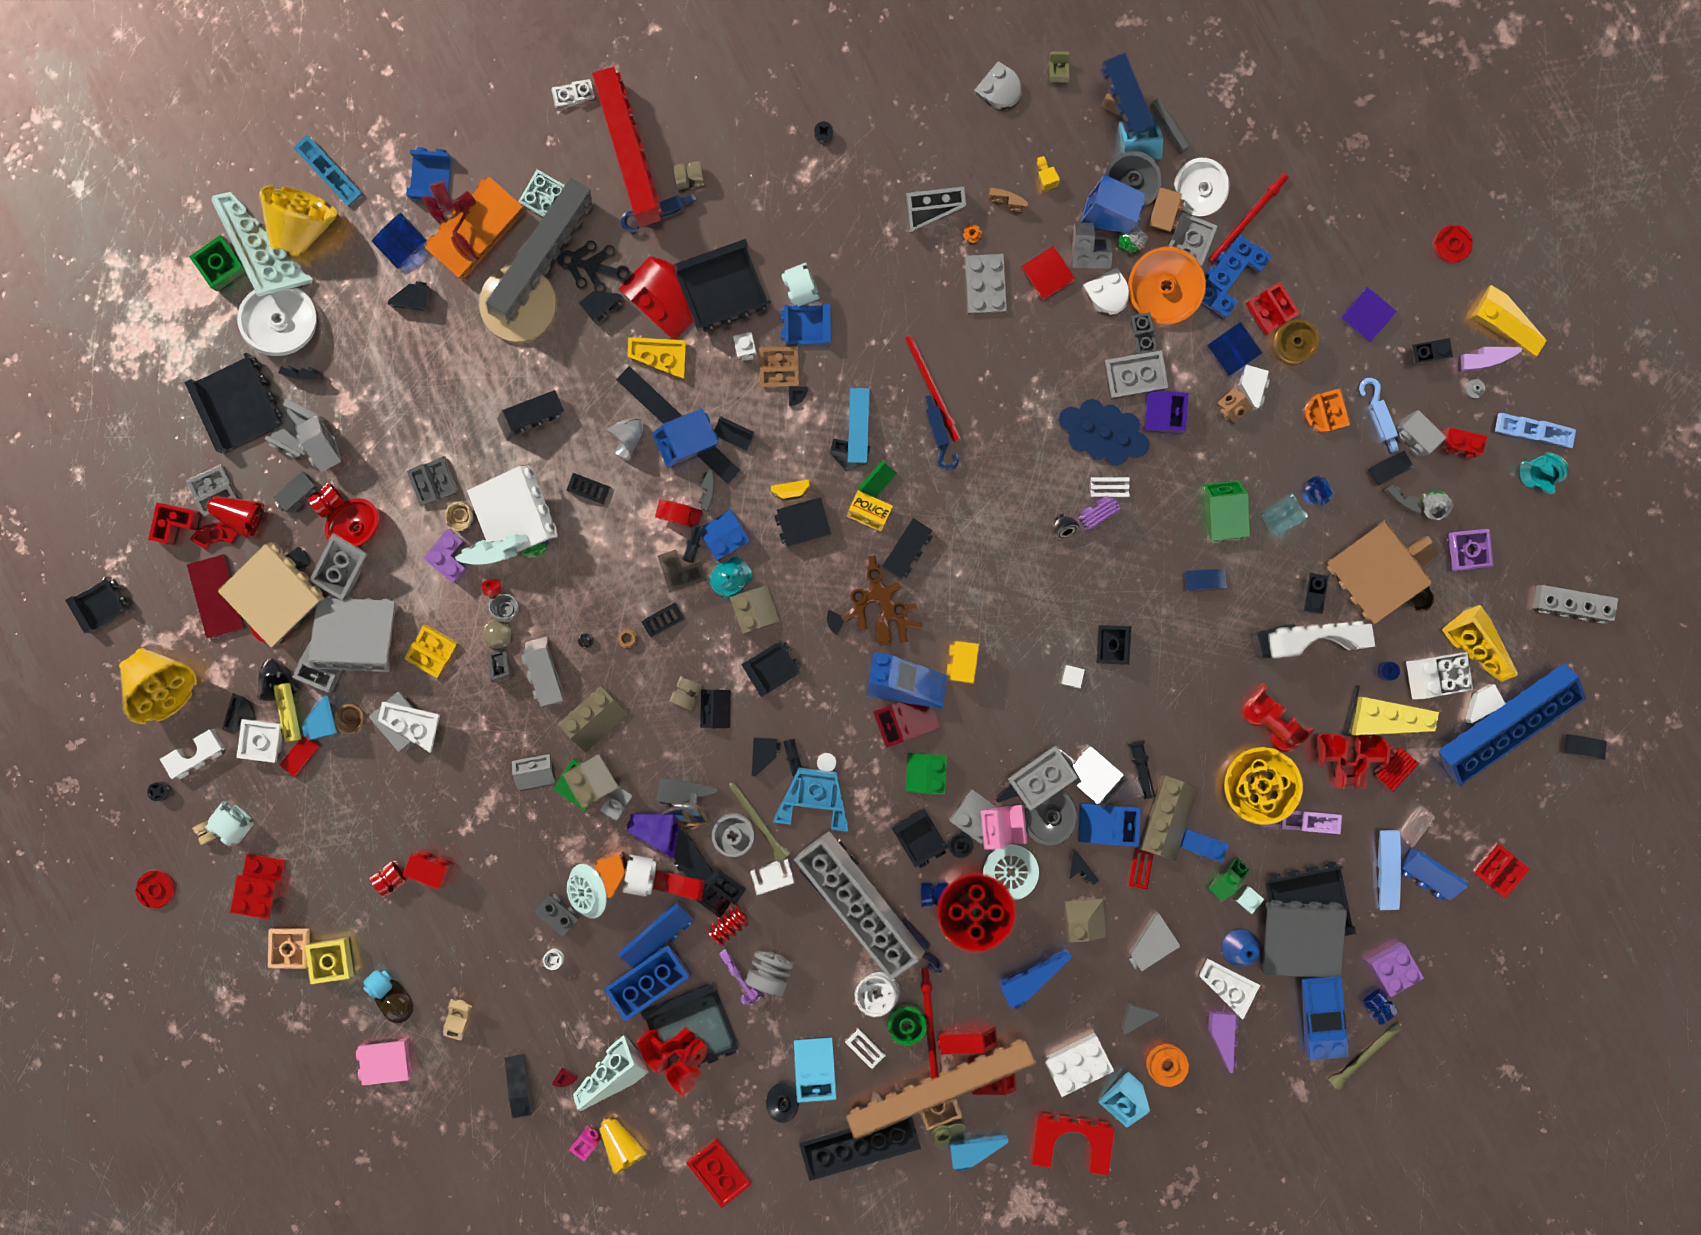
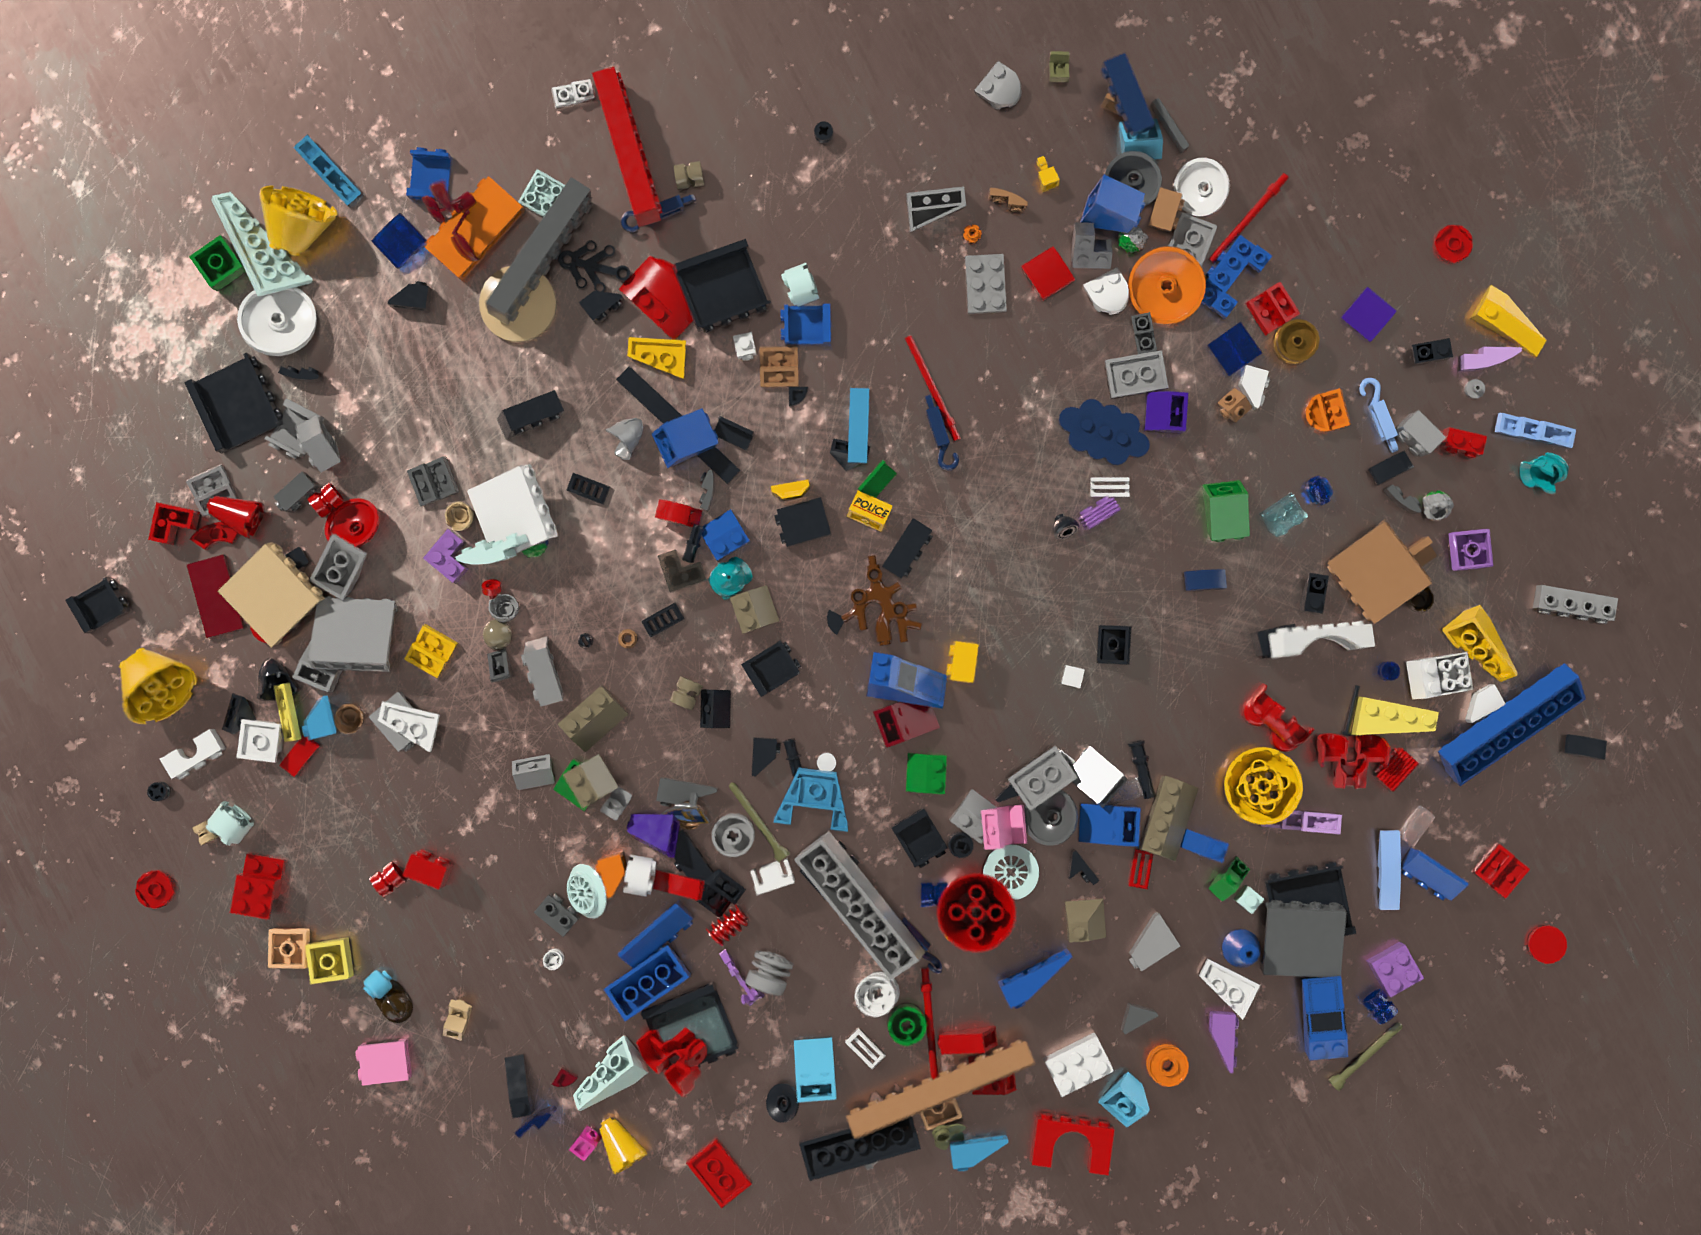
none -> clear blue slope [514,1105,557,1139]
none -> red tile [1527,925,1567,964]

